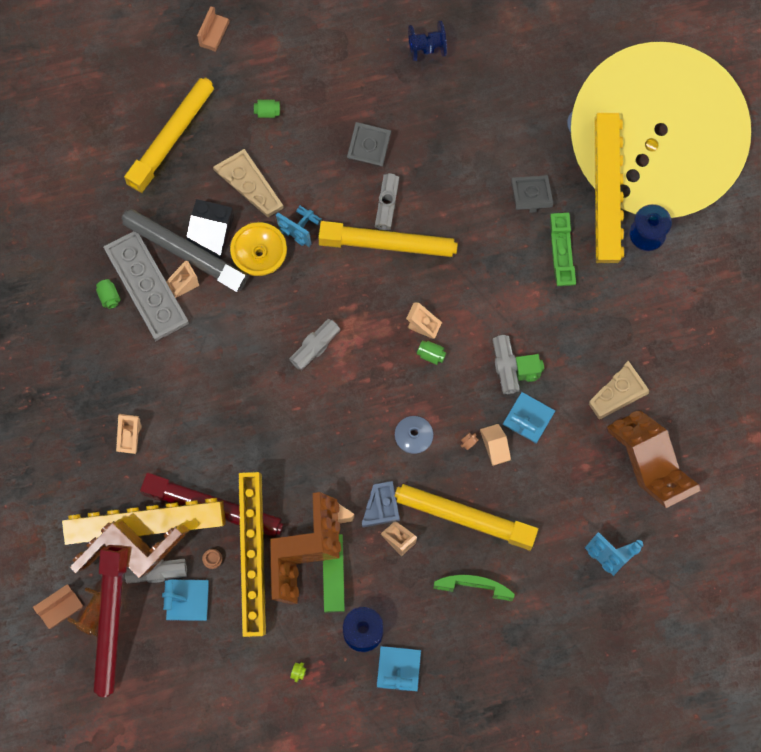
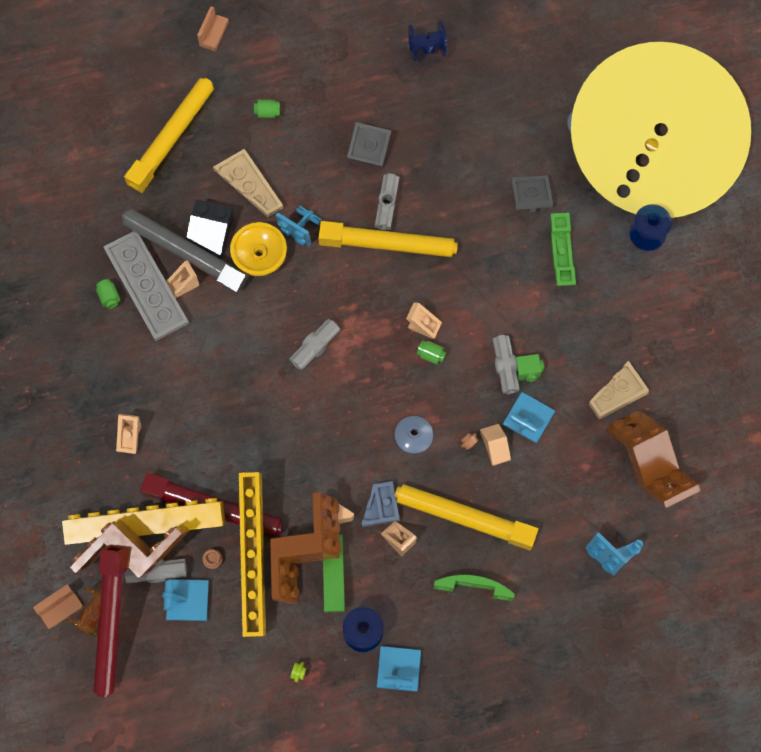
yellow brick [594,113,624,263] -> none

